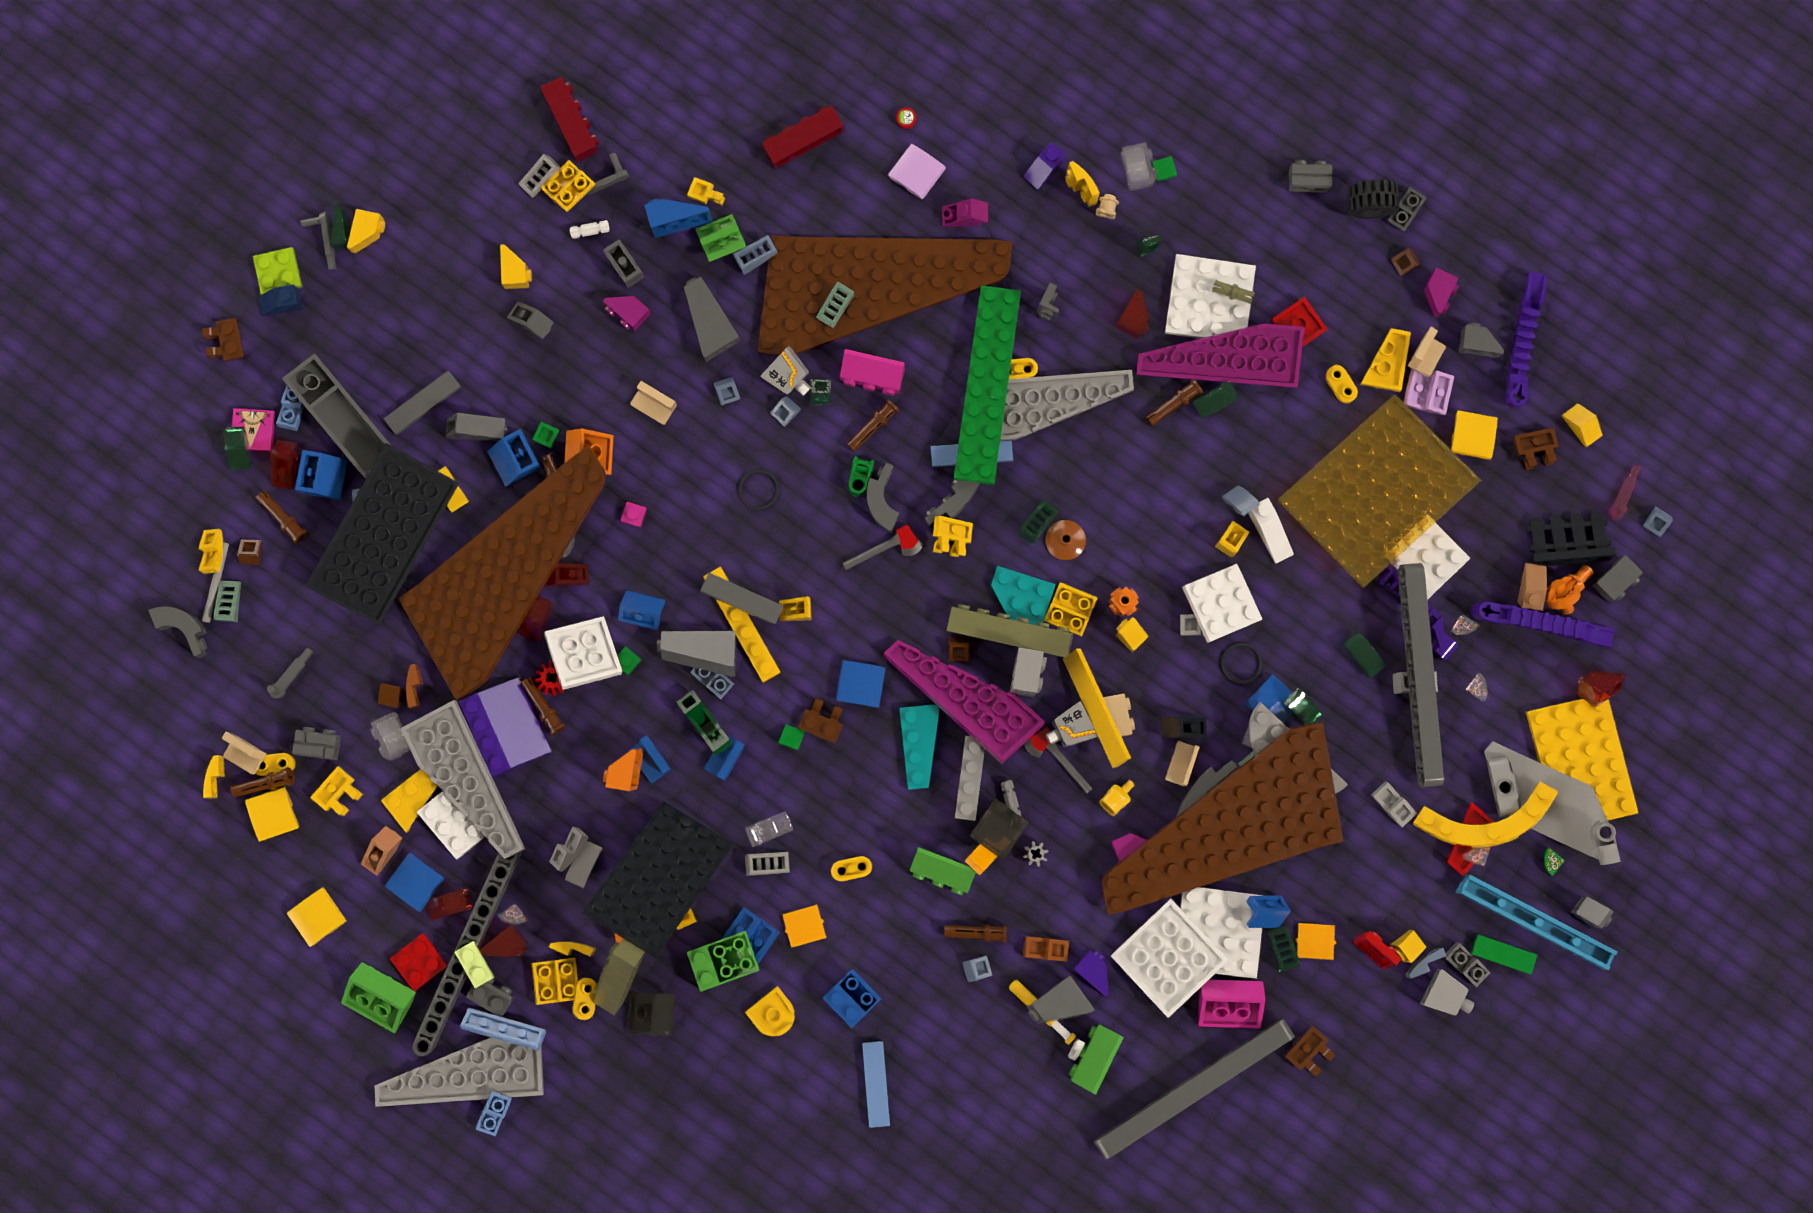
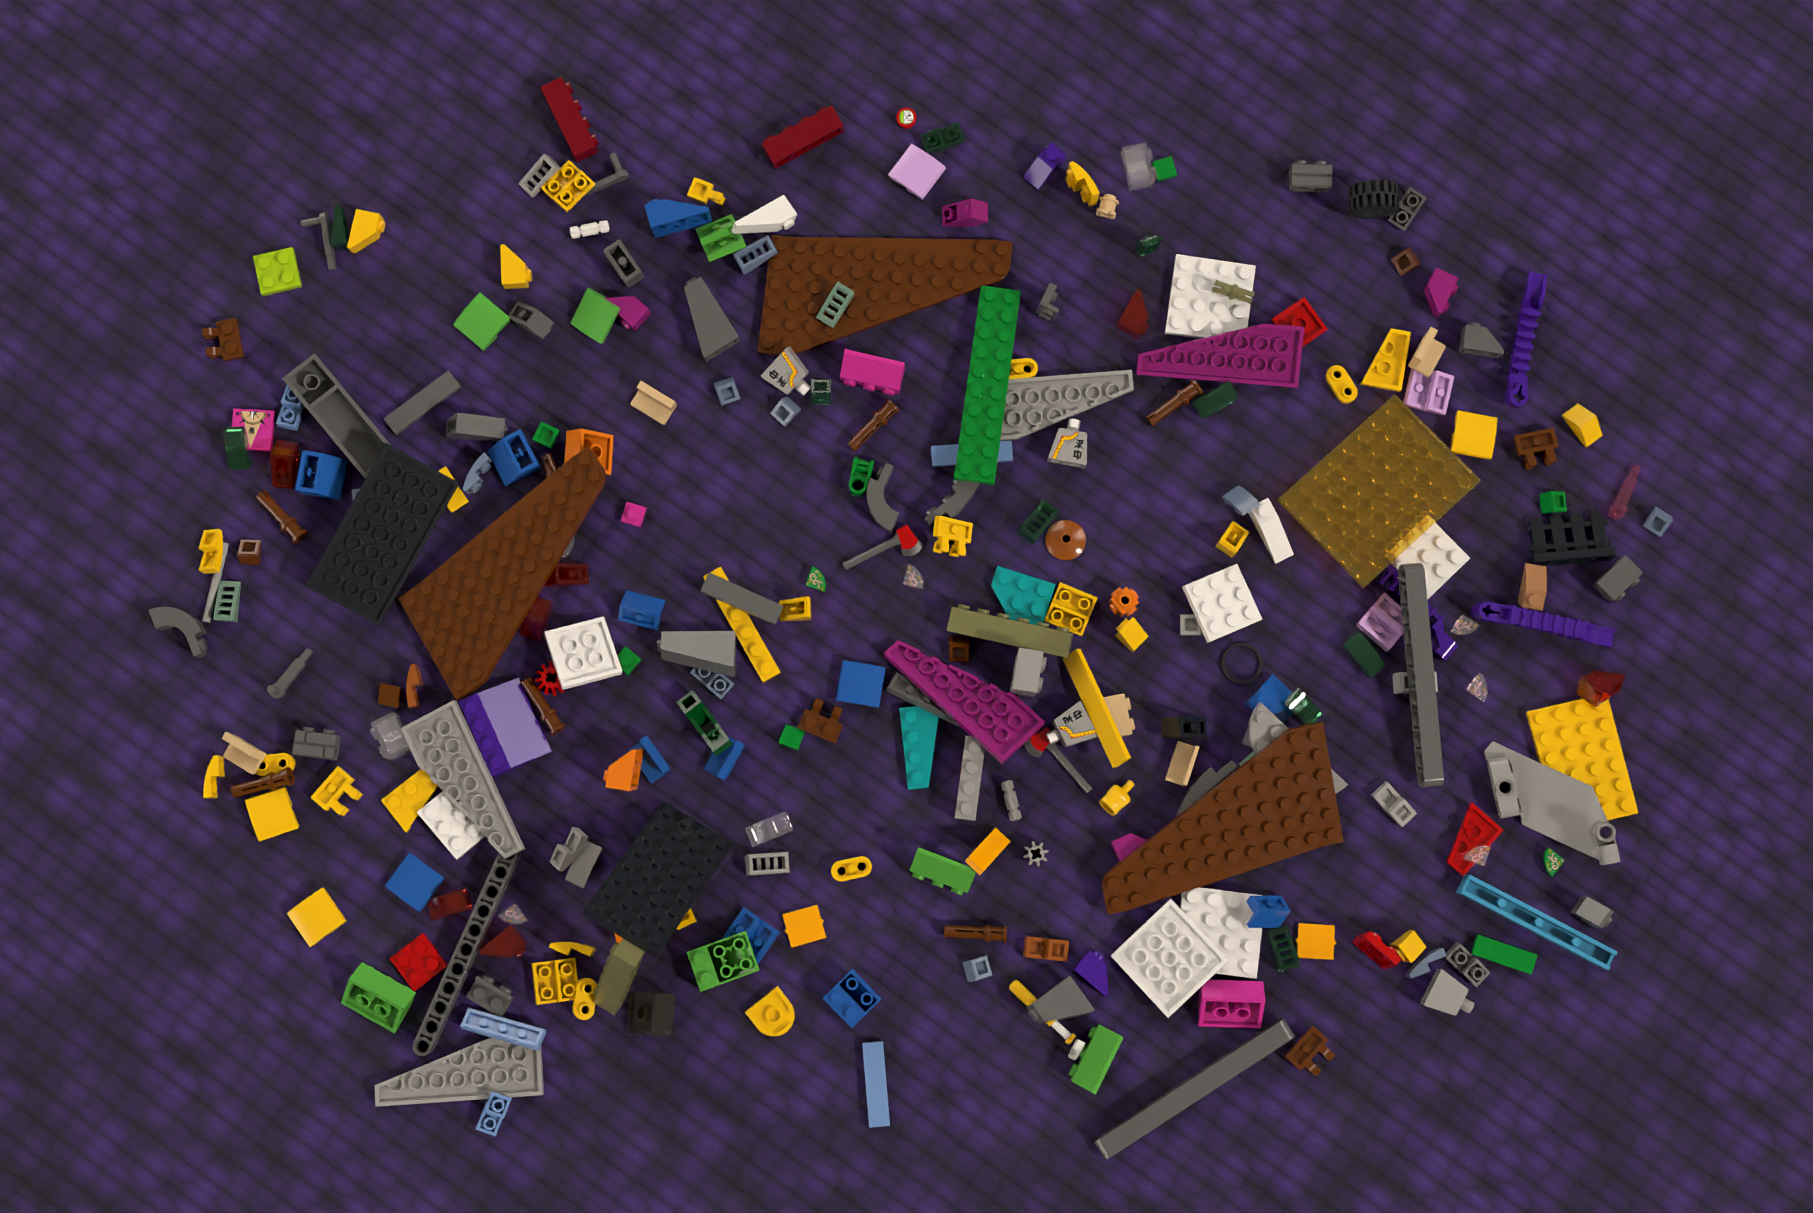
dark blue slope [259,284,303,316] -> none
nougat slope [361,826,402,876] -> none
yellowish green plate [455,941,494,988] -> none
black piece [739,470,780,510] -> none
clear smoke slope [970,799,1029,860] -> none
yellow plate [1413,782,1558,848] -> none
orange pin [1545,565,1593,615] -> none
none -> bright green slope [453,293,510,351]
none -> sand blue slope [463,453,492,495]
none -> bright green slope [571,288,620,344]
none -> white slope [732,195,797,234]
none -> green tile [805,566,826,593]
none -> dark grey tile [887,672,960,727]
none -> clear tile [903,564,923,589]
none -> clear green slope [920,122,967,154]
none -> light grey torso [1047,419,1087,469]
none -> lavender slope [1356,593,1404,652]
none -> green slope [1540,491,1567,514]

